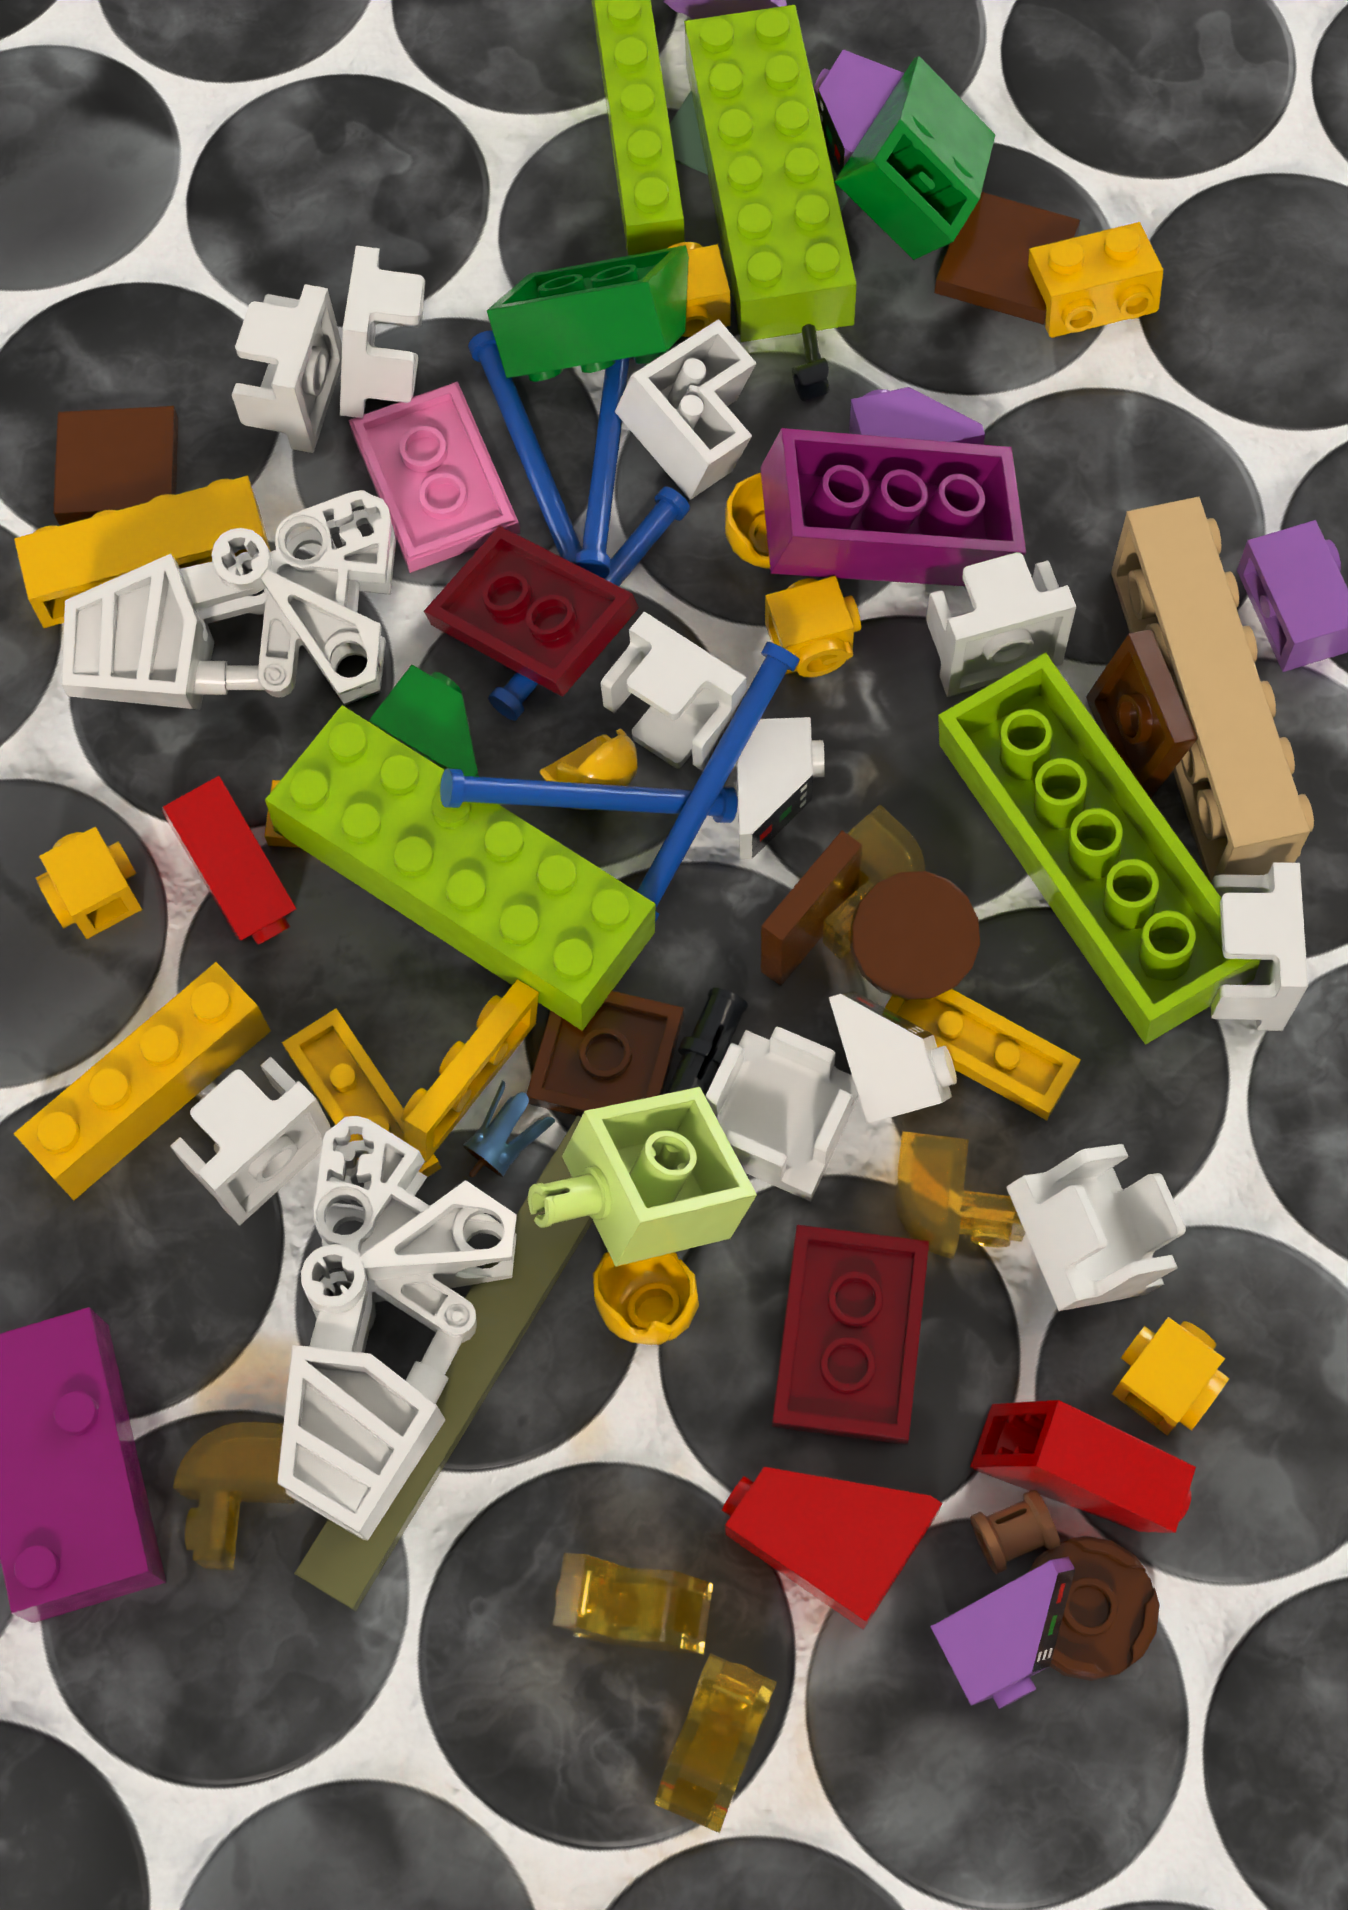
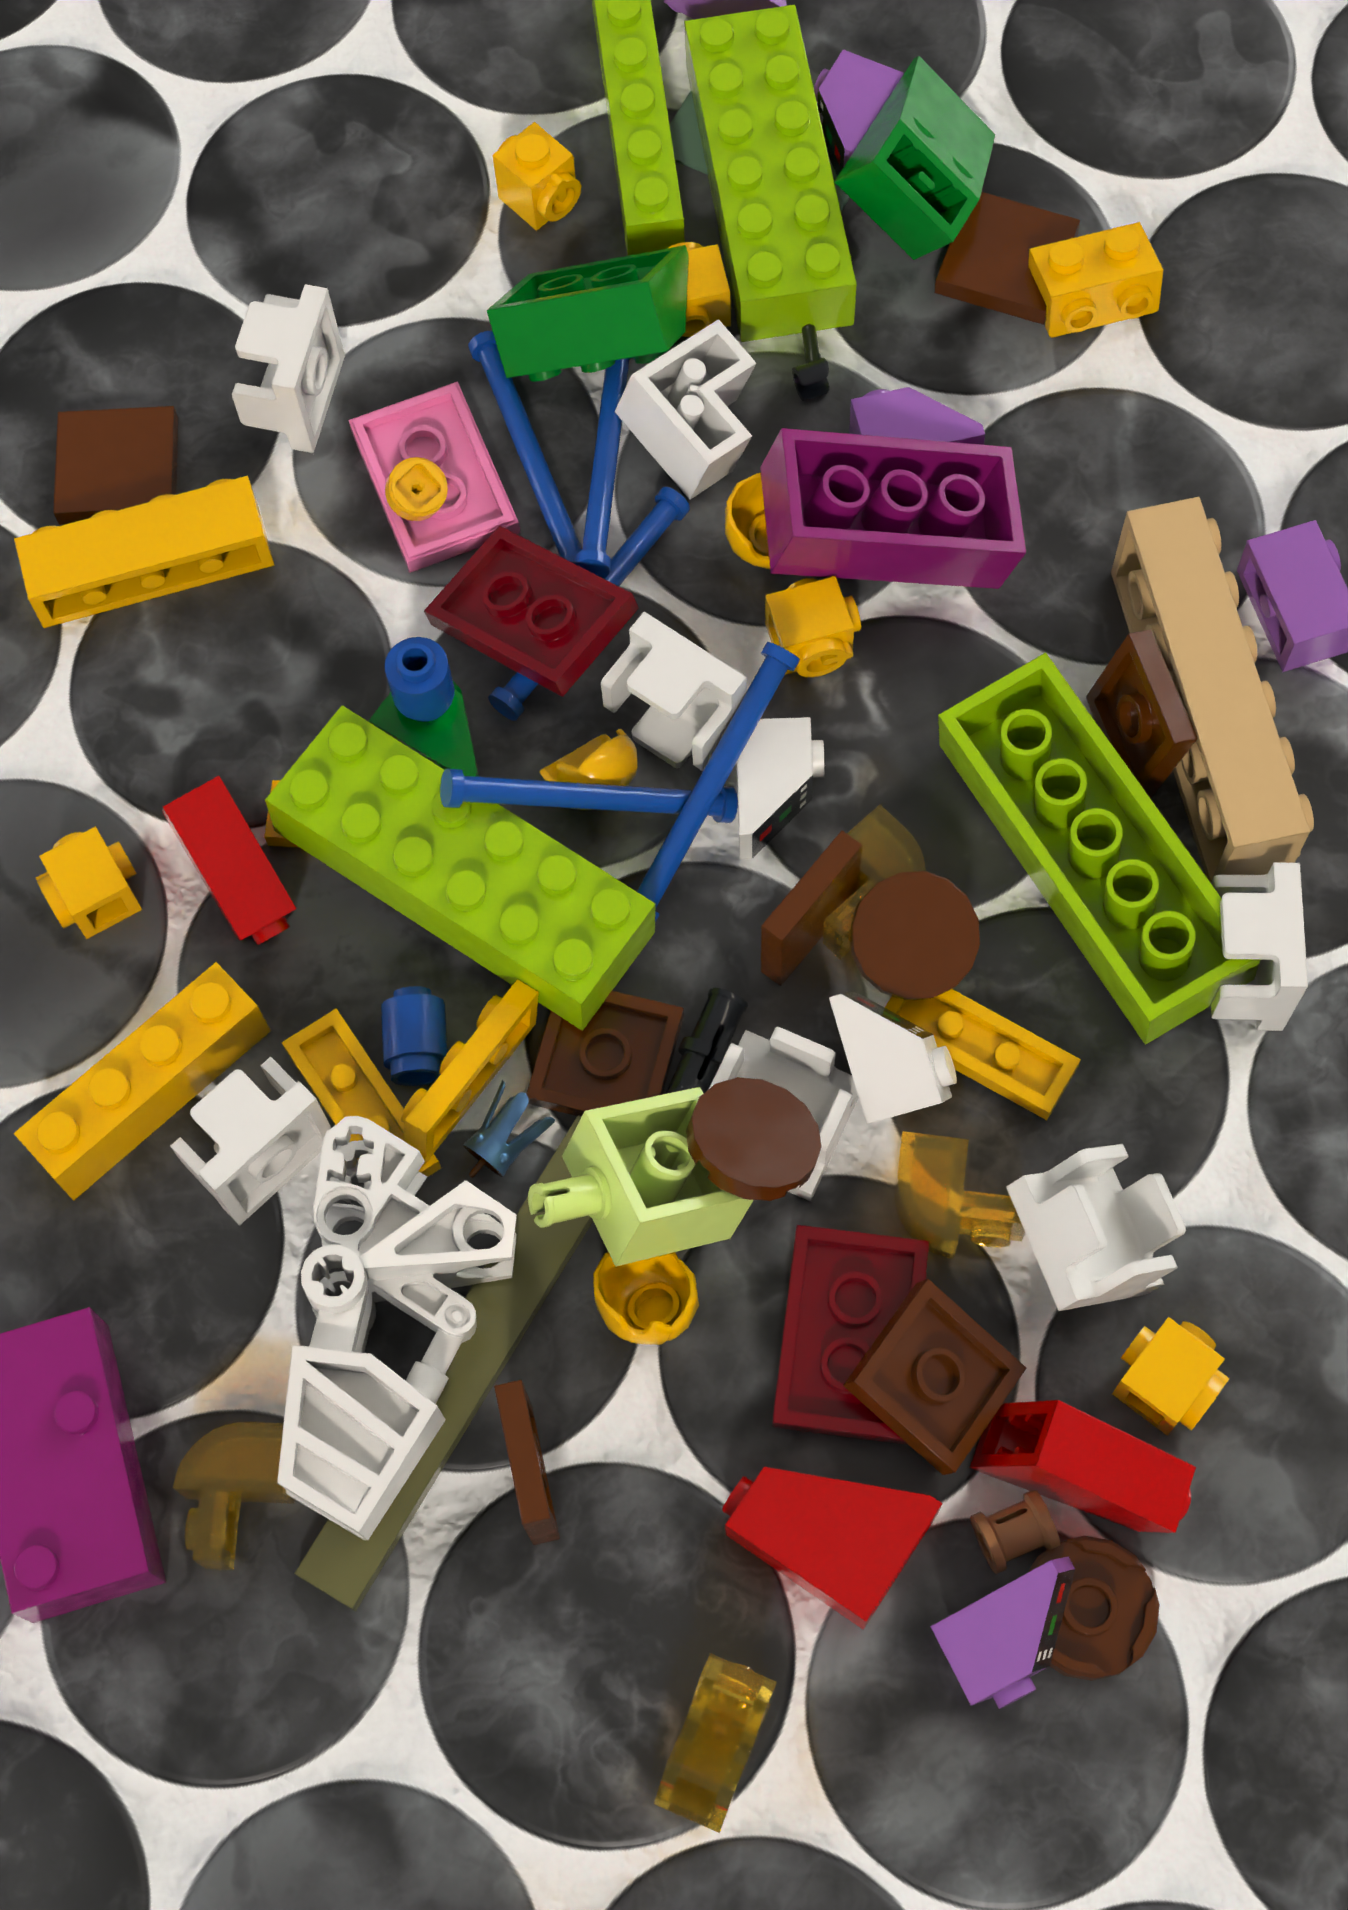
white piece [62,490,396,710] -> none
white panel [340,246,425,418] -> none
clear yellow brick [553,1553,713,1654] -> none
white panel [926,552,1076,697] -> none
none -> blue brick [381,986,448,1086]
none -> yellow tile [385,457,448,521]
none -> blue brick [385,637,455,722]
none -> yellow brick [493,122,582,231]
none -> reddish brown tile [494,1379,560,1545]
none -> reddish brown tile [686,1077,822,1201]
none -> reddish brown tile [843,1279,1027,1475]

